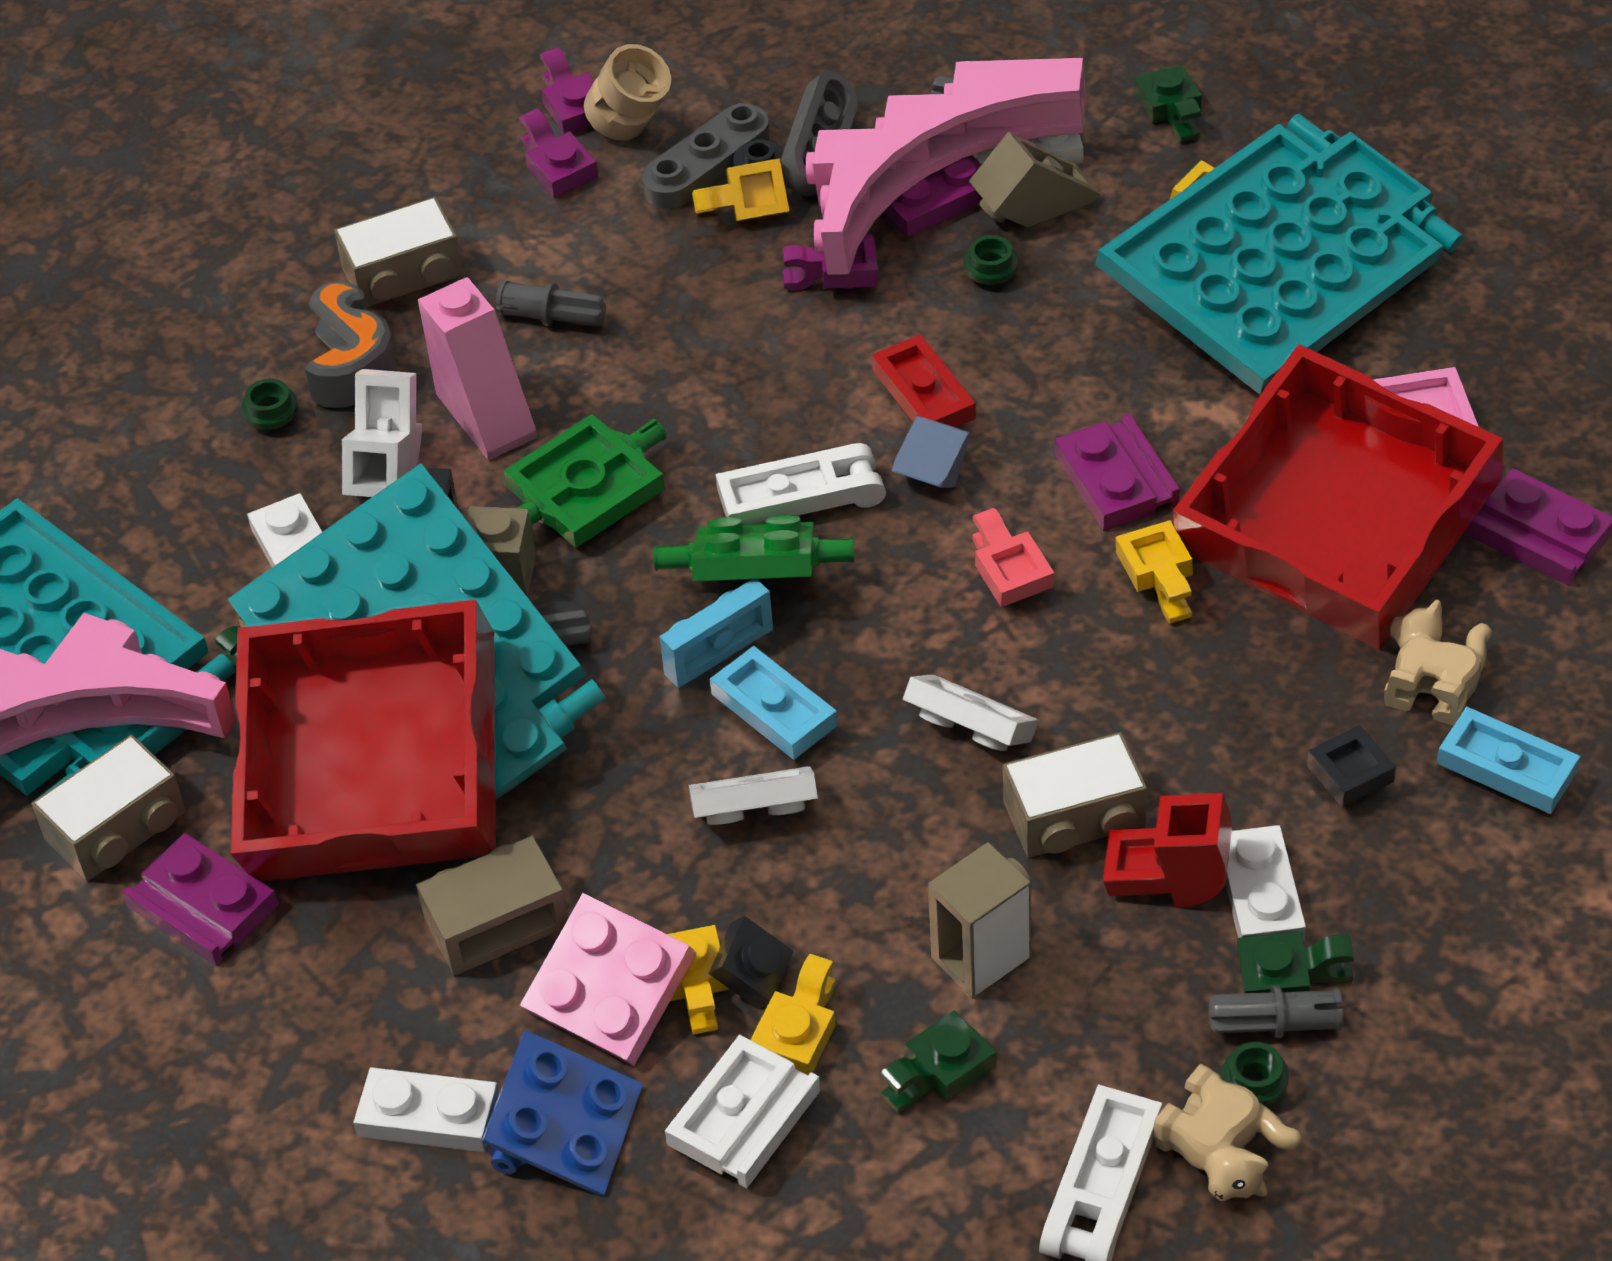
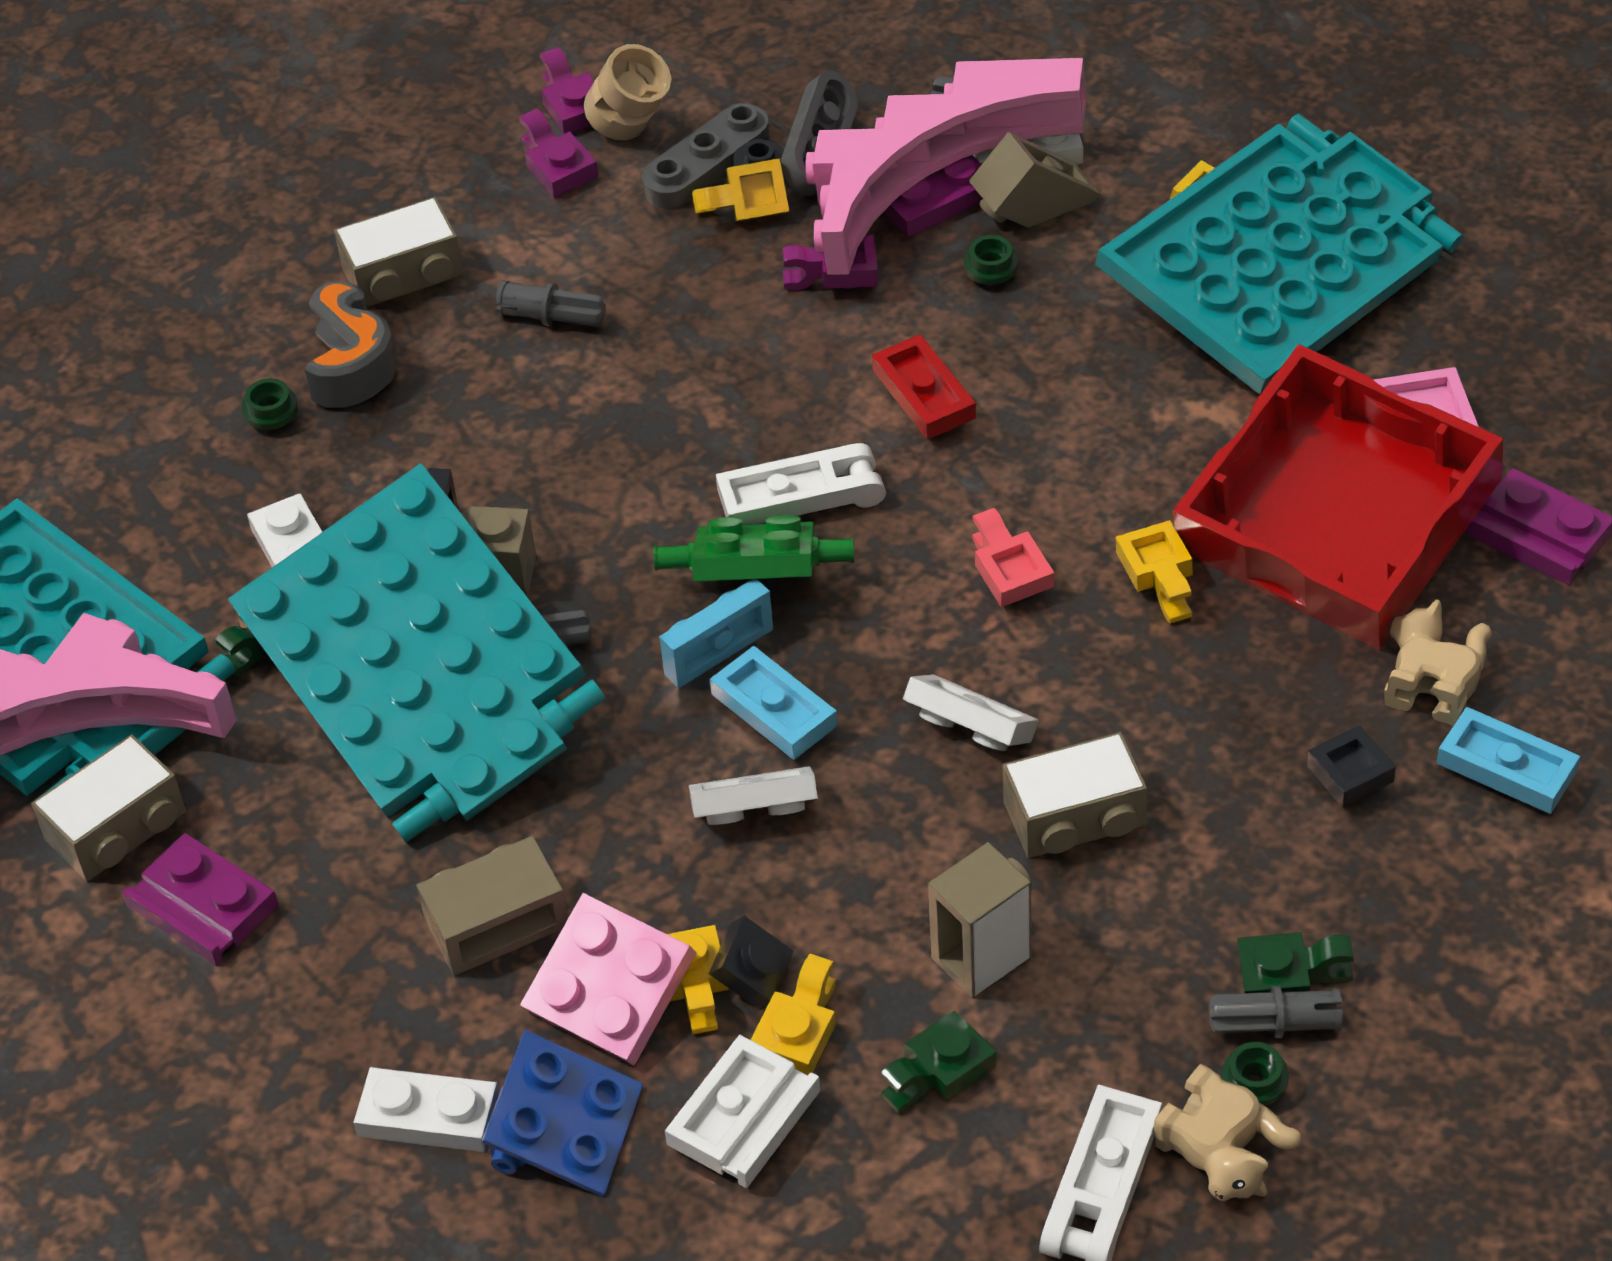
red tile [231,599,496,882] -> none
white brick [342,369,422,497] -> none
bright pink slope [418,277,538,461] -> none
green plate [503,414,666,548] -> none
sand blue slope [892,416,971,488] -> none
magenta plate [1054,413,1180,531] -> none
red brick [1103,793,1232,908] -> none
dark green plate [1134,65,1202,142] -> none
white plate [1225,825,1306,942] -> none

